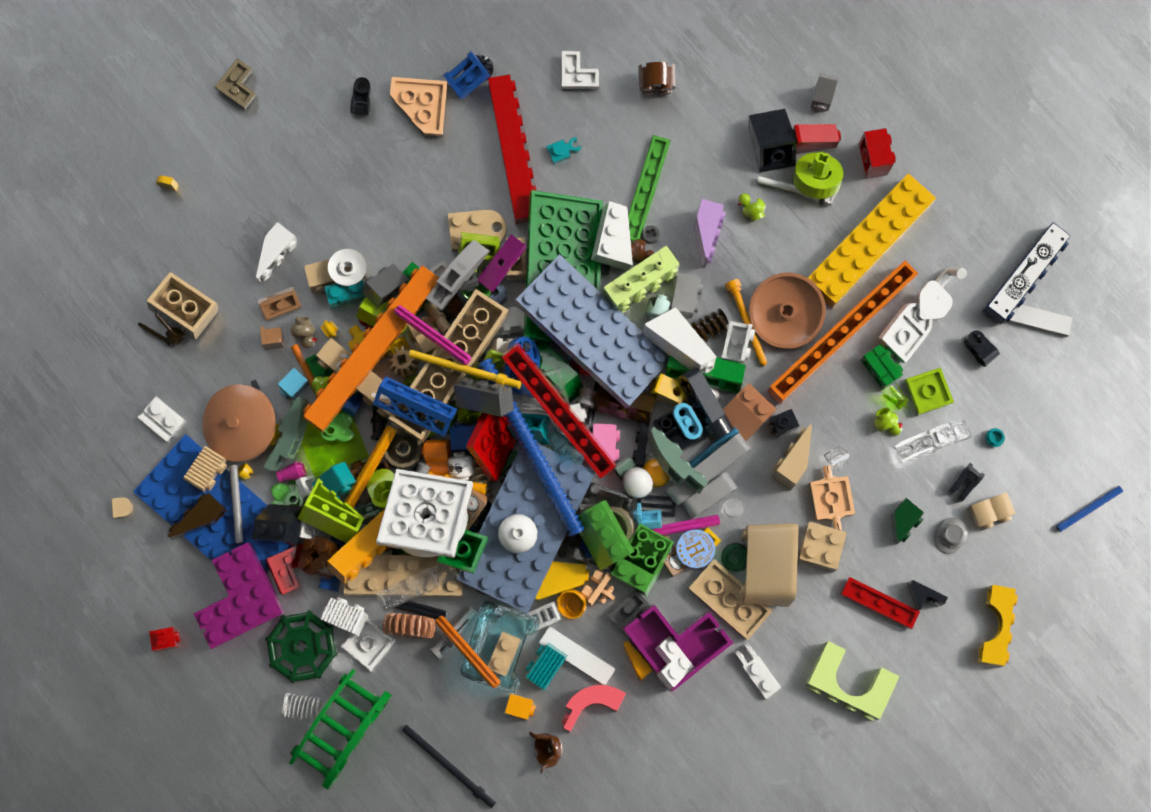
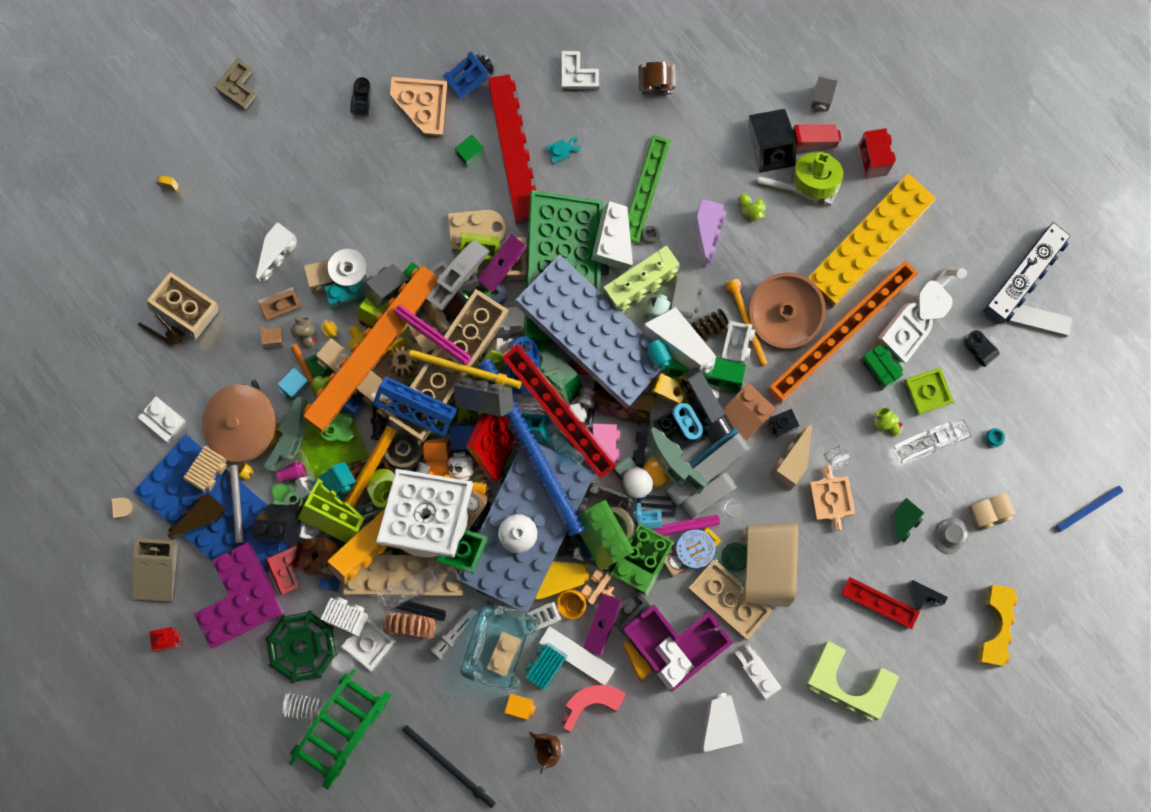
orange axle [435,616,500,689] -> none
reddish brown animal [631,239,655,263] -> none
tan brick [797,522,847,572] -> none
clear neon green piece [883,382,910,410] -> none
black piece [948,463,985,502] -> none
none -> dark tan slope [133,538,178,602]
none -> green panel [455,135,484,167]
none -> magenta tile [583,593,622,656]
none -> teal brick [646,340,672,370]
none -> white slope [700,693,743,753]

